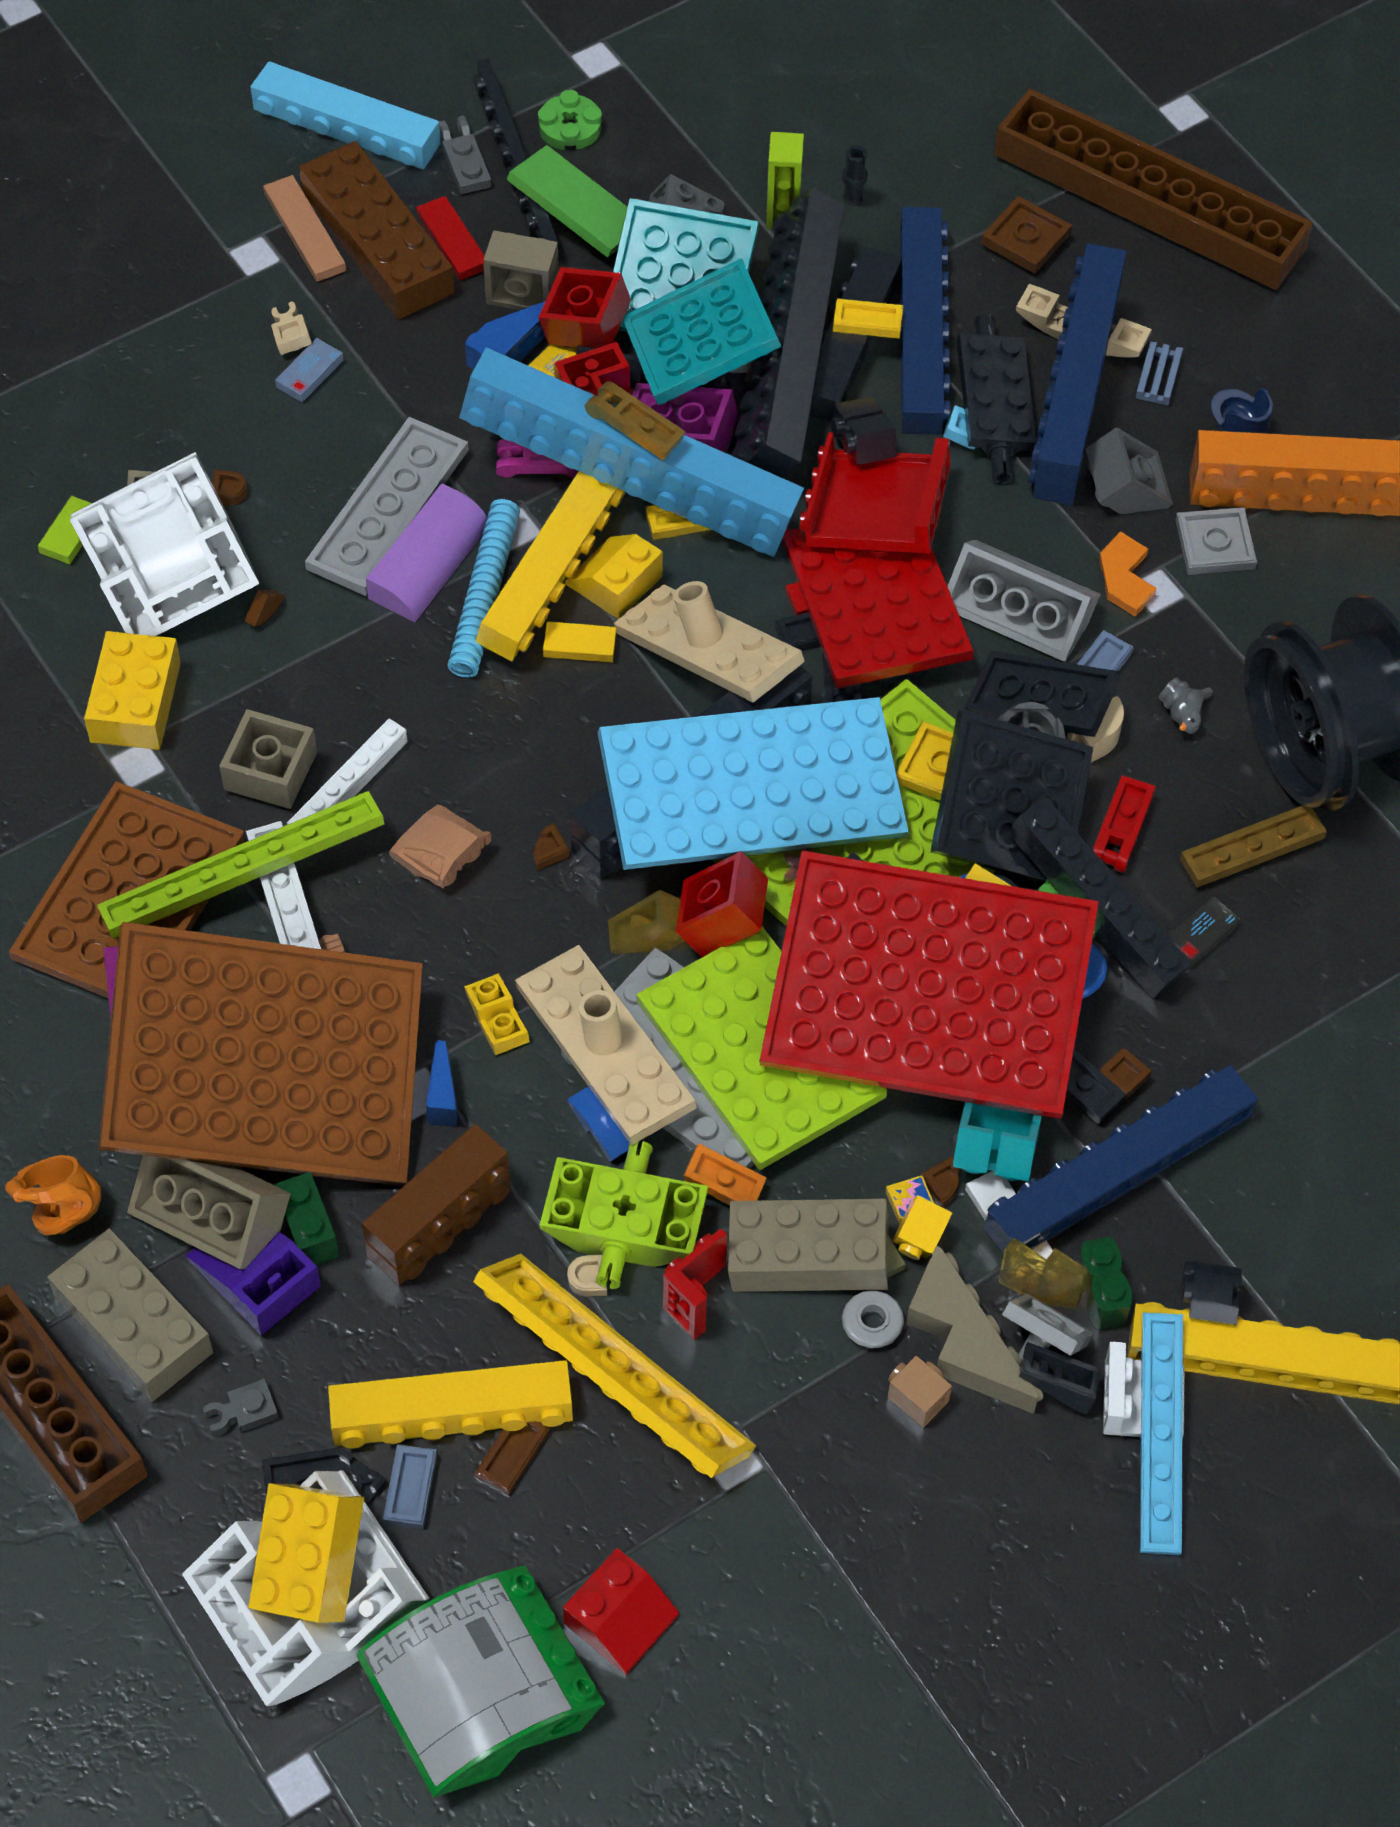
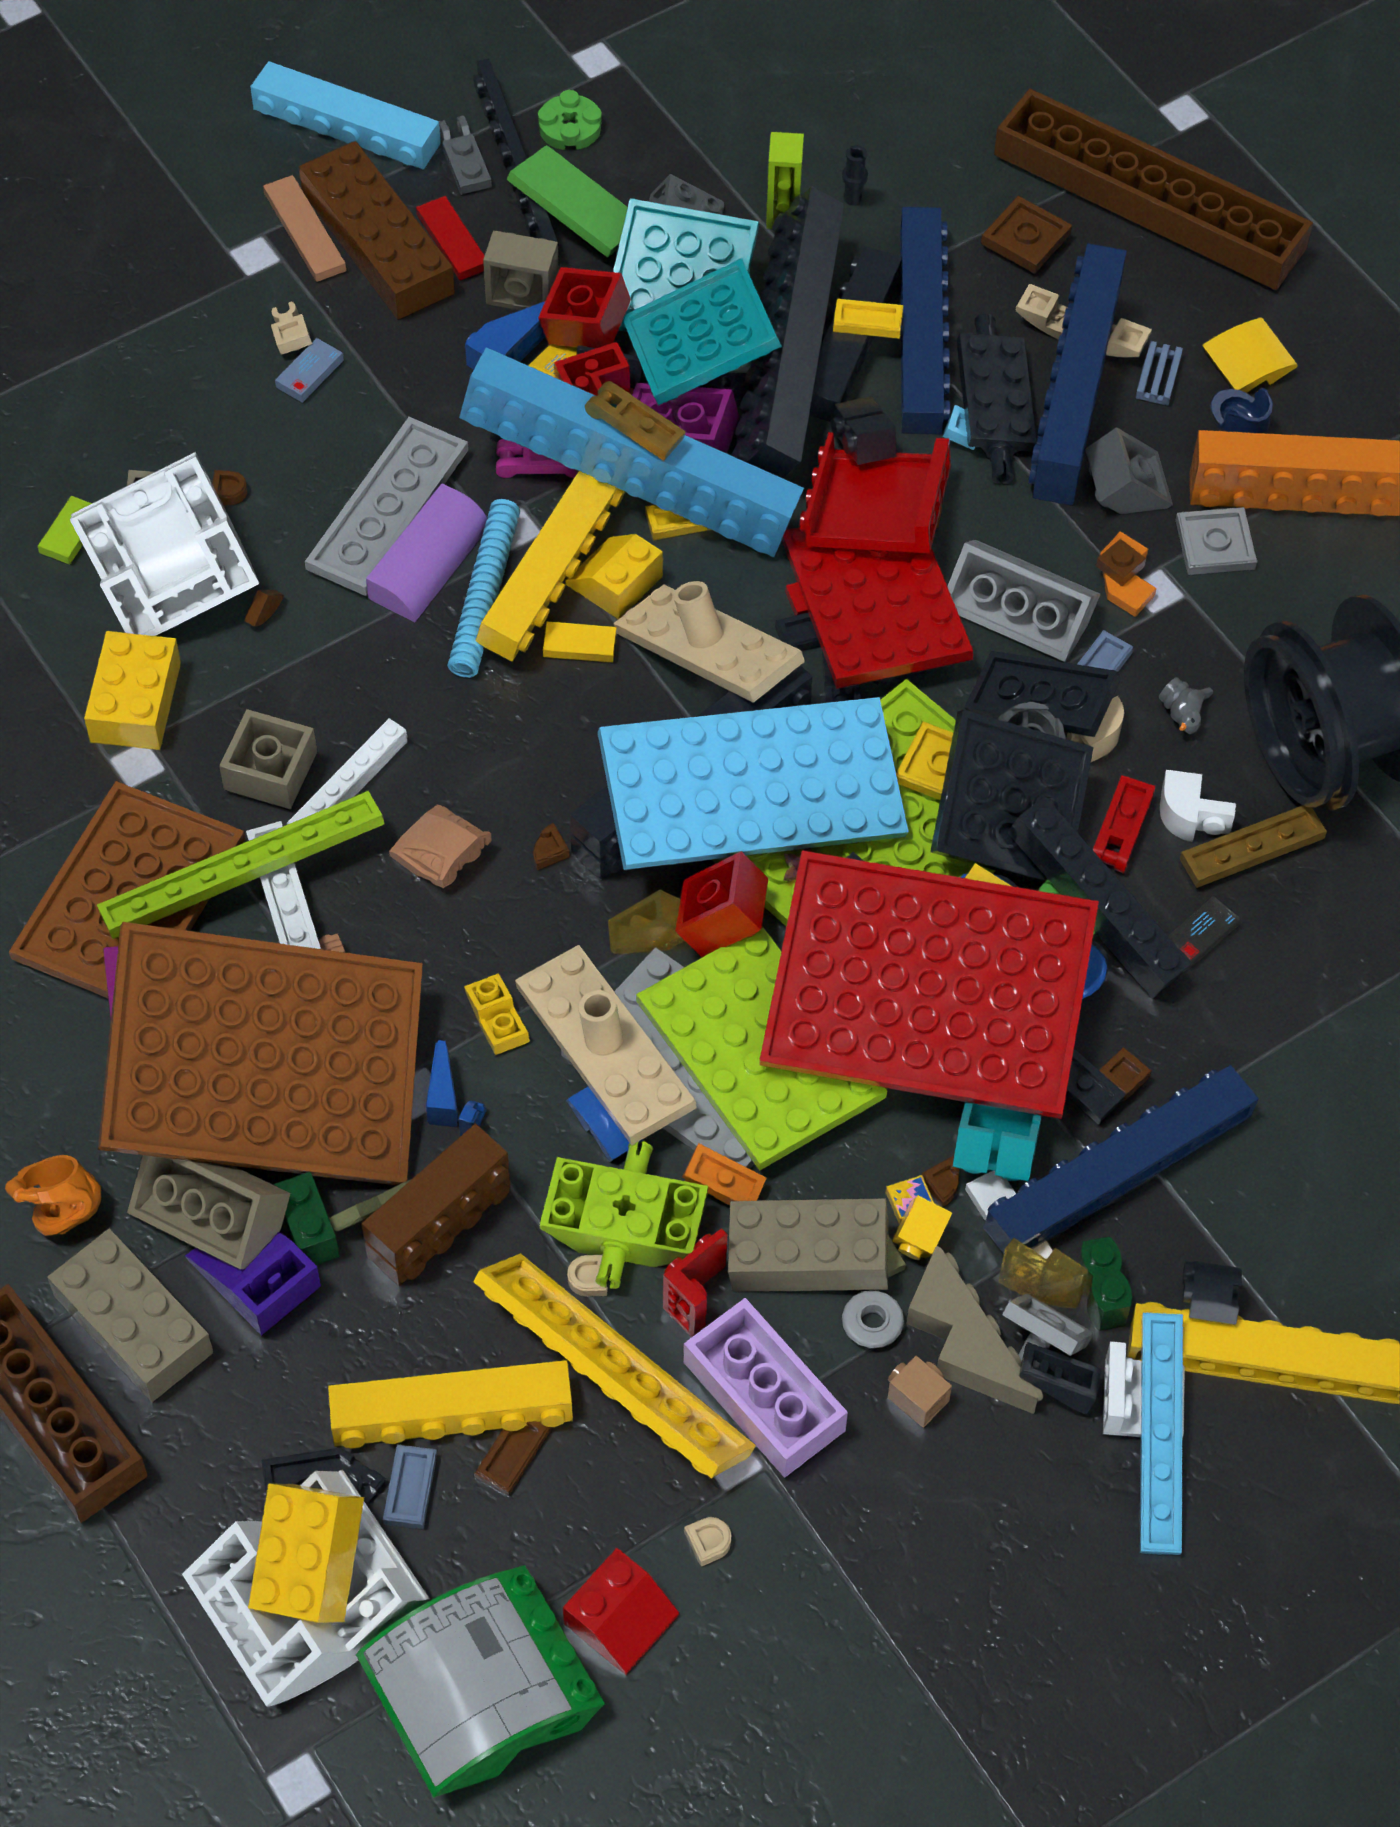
dark grey plate [203,1379,279,1436] -> none
none -> olive tile [329,1179,411,1232]
none -> blue tile [458,1100,486,1136]
none -> lavender brick [684,1298,848,1478]
none -> tan tile [684,1517,731,1567]
none -> reddish brown plate [1096,539,1146,586]
none -> white brick [1160,770,1236,842]
none -> yellow slope [1202,317,1298,393]

